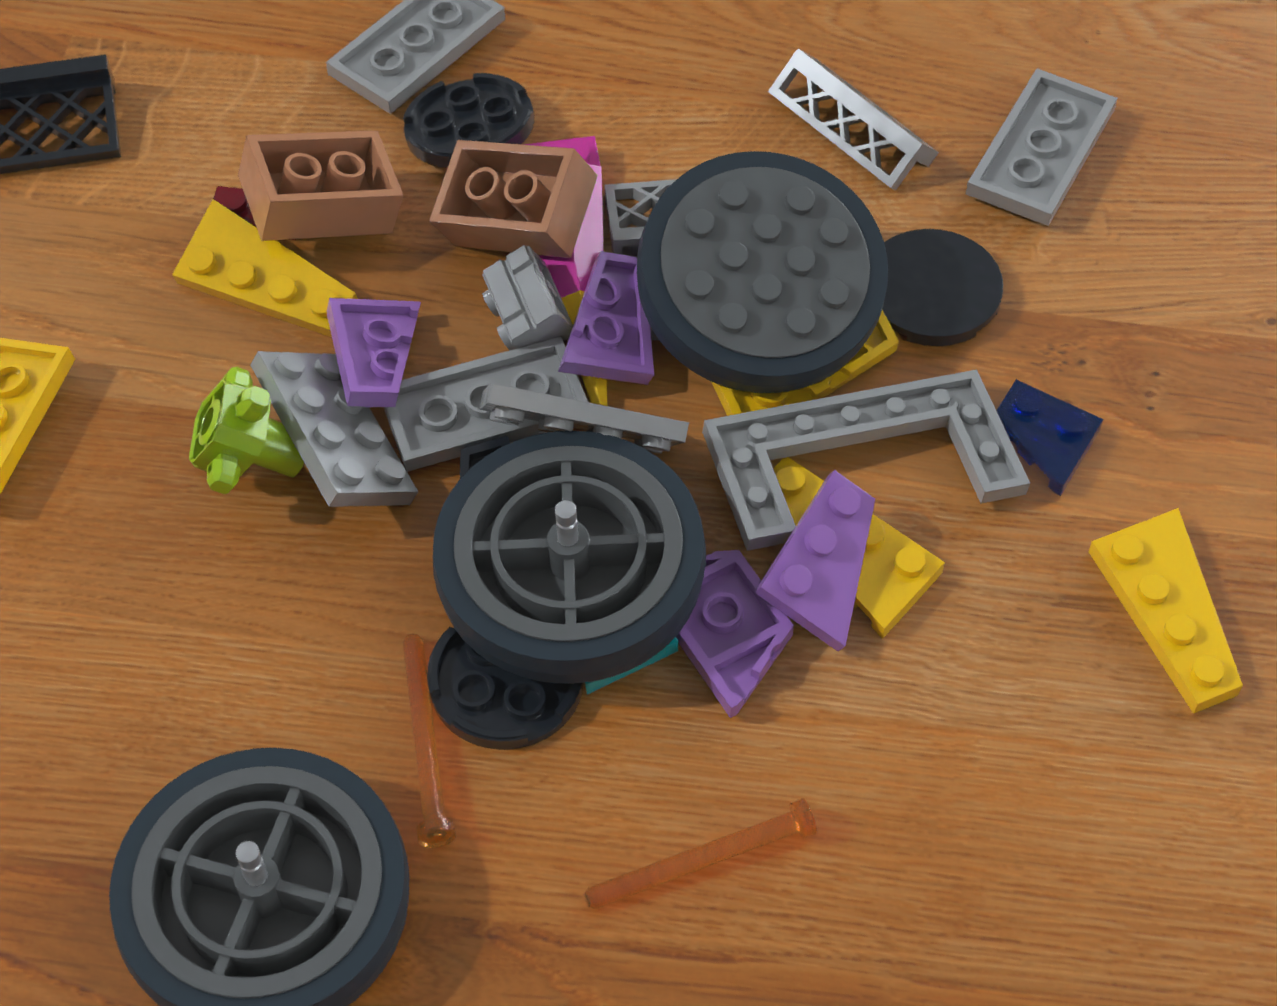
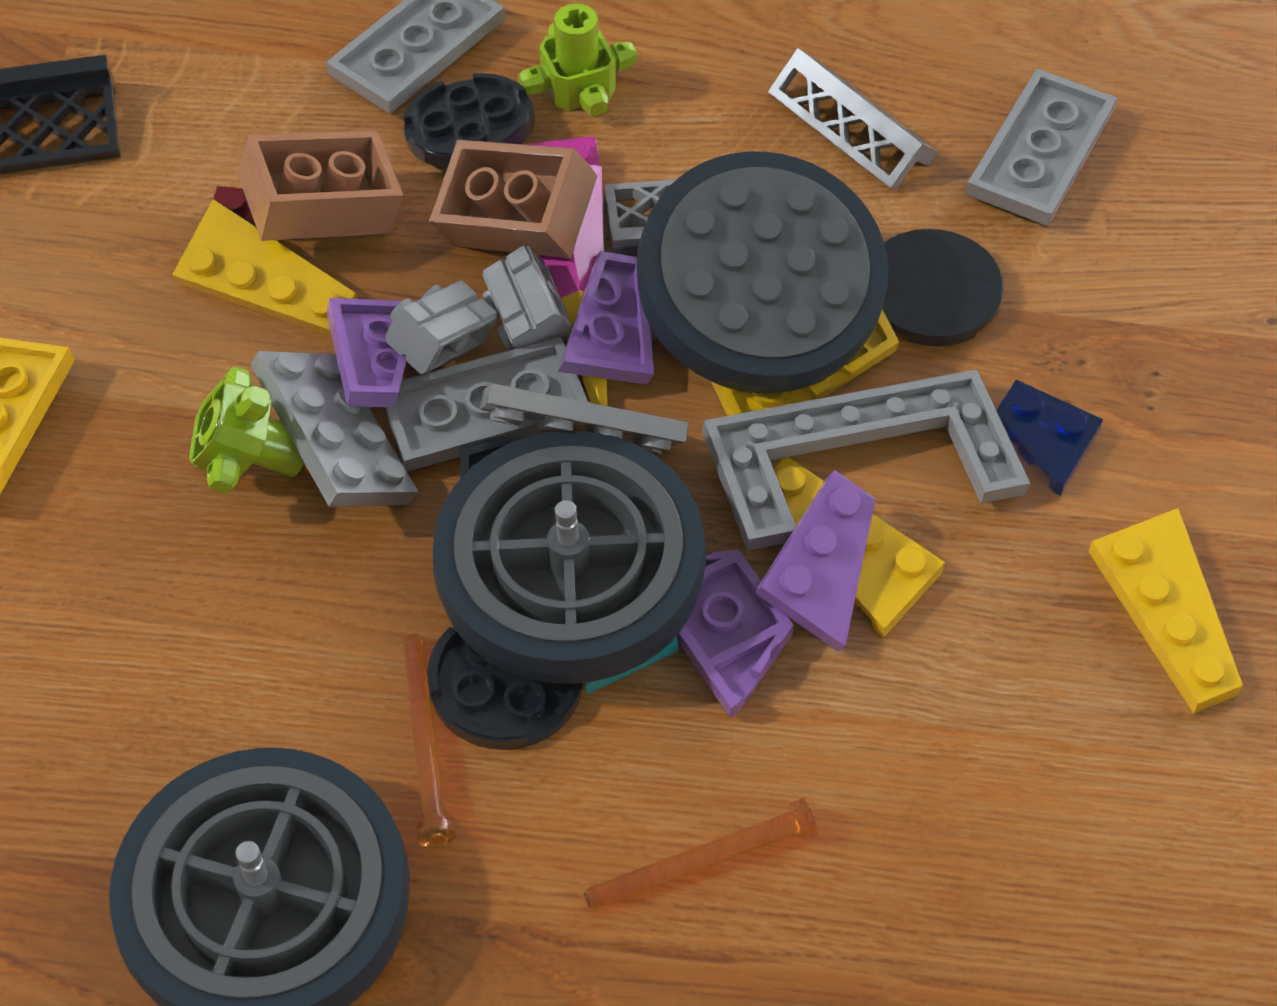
none -> light grey brick [385,280,498,374]
none -> lime piece [518,3,637,117]

